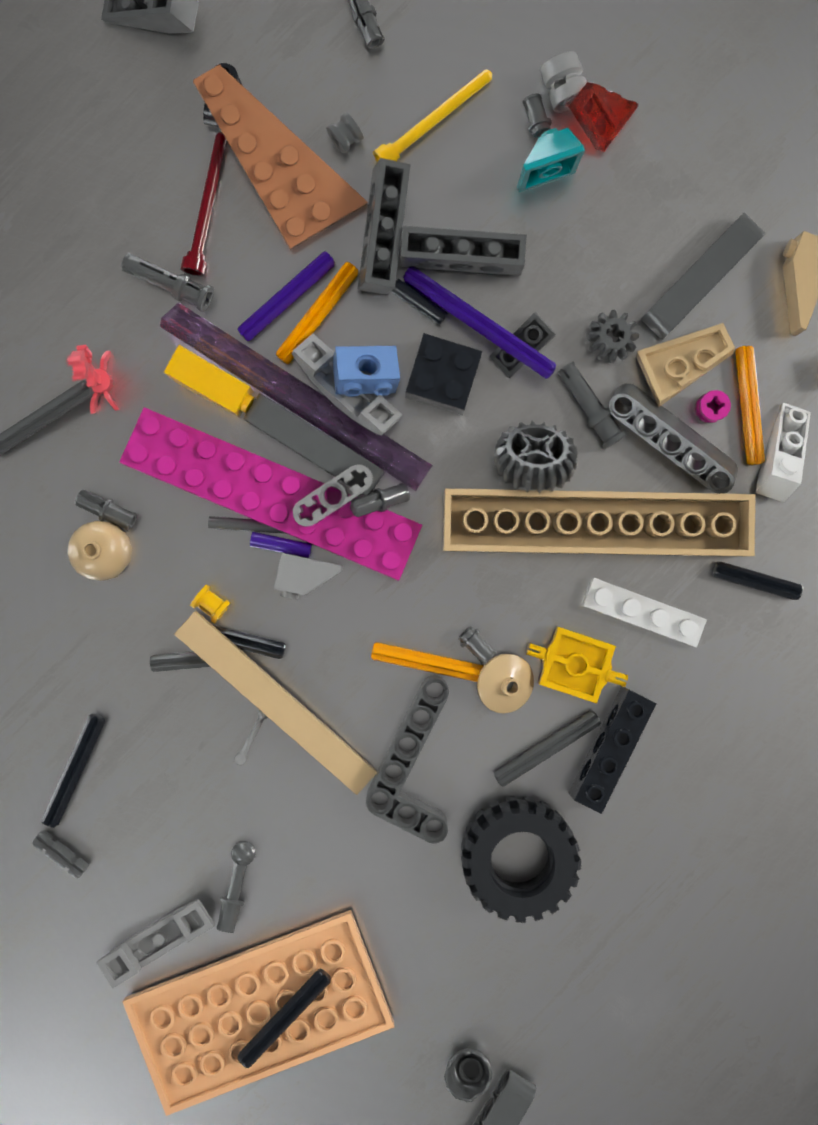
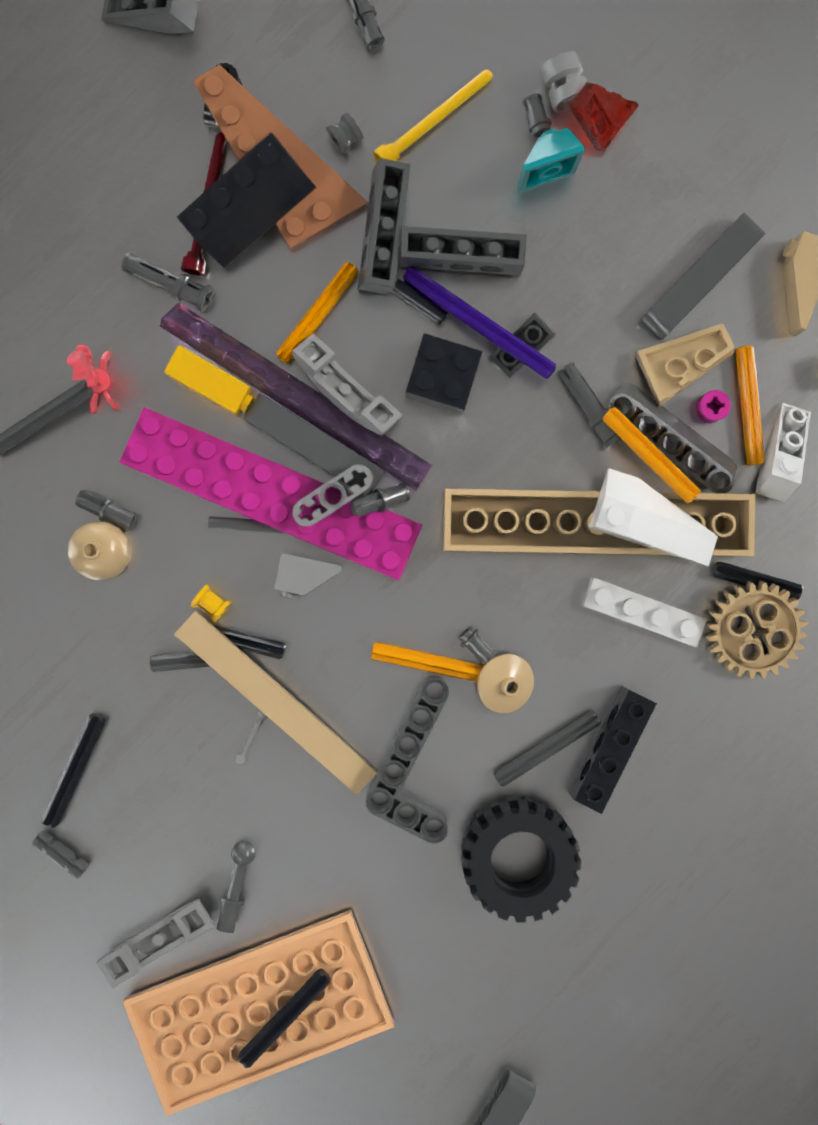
dark purple axle [238,251,335,341] -> none
dark purple piece [250,532,312,558] -> none
medium blue brick [332,346,400,397] -> none
dark grey hair [444,1048,492,1102] -> none
dark grey gear [494,421,578,494] -> none
yellow plate [526,626,628,704] -> none
dark grey gear [586,310,639,363] -> none
none -> black slope [177,132,317,268]
none -> white wedge [589,468,718,566]
none -> light orange axle [603,407,701,503]
none -> tan gear [706,581,808,680]

